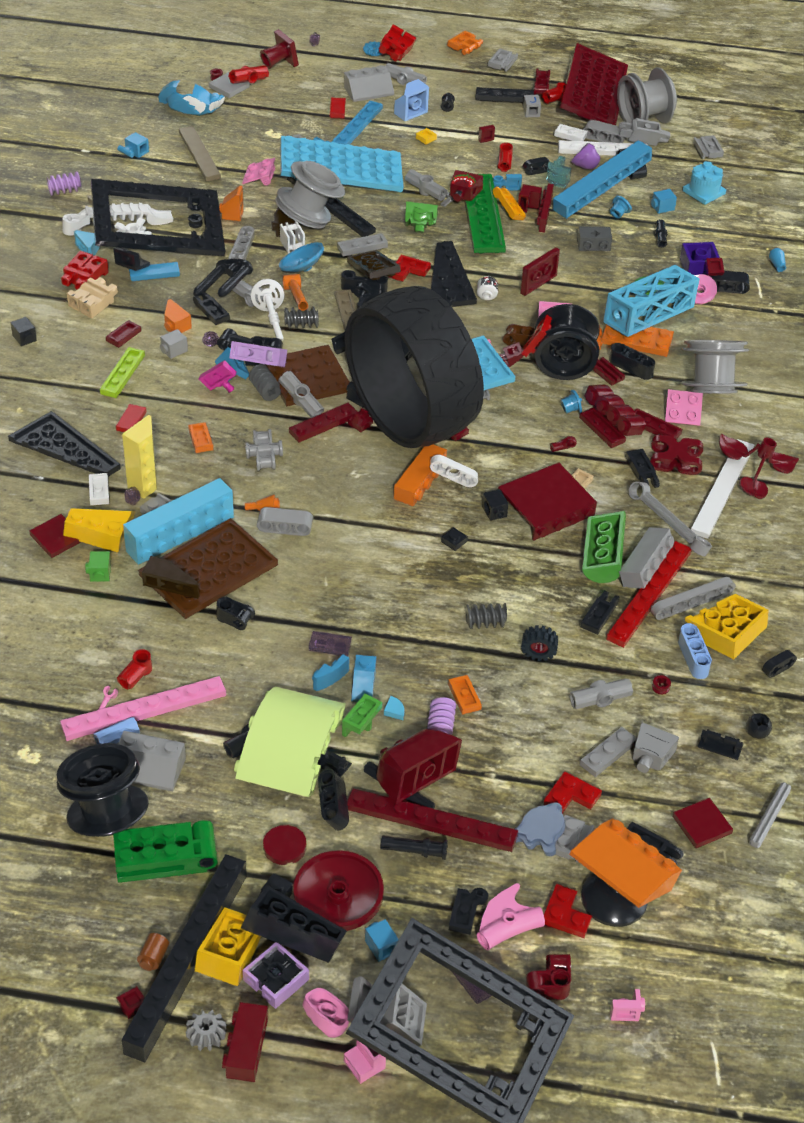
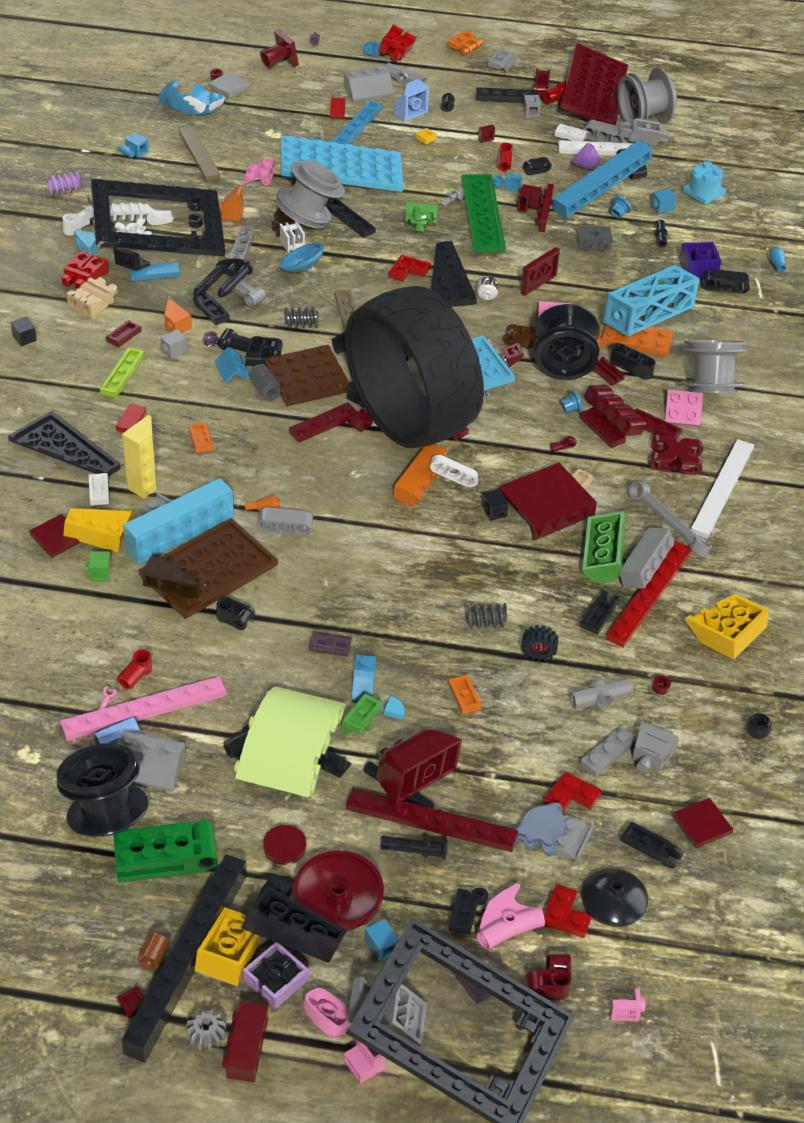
plate [125,487,140,505] -> none
dark pink plate [199,360,236,393] -> none
red piece [228,66,269,84] -> none
lavender slope [229,341,287,367] -> none
light grey axle [245,429,283,471] -> none
white dish [251,279,284,341] -> none
light grey piece [279,371,324,418] -> none
orange piece [283,274,308,311] -> none
dark azure slope [312,654,349,691] -> none
black beam [318,768,349,831] -> none
light grey plate [337,233,388,256] -> none
black piece [341,270,388,309] -> none
dark brown plate [347,250,401,280] -> none
light grey piece [405,169,448,201] -> none
lavender piece [427,697,456,735] -> none
black plate [441,527,468,551] -> none
dark red torso [450,170,483,202] -> none
light orange hinge [493,187,526,221] -> none
red plate [521,314,552,357] -> none
clear light blue brick [546,156,572,189] -> none
orange slope [569,818,682,908] -> none
black hinge [625,449,660,488] -> none
light grey beam [651,577,736,620] -> none
light blue beam [678,623,712,679] -> none
light grey plate [693,135,724,159] -> none
bright pink dish [695,274,717,304] -> none
black hinge [698,729,743,760] -> none
dark red plate [705,258,725,276] -> none
dark red plant [719,433,799,499] -> none
light grey axle [749,782,791,848] -> none
black beam [762,650,797,678] -> none

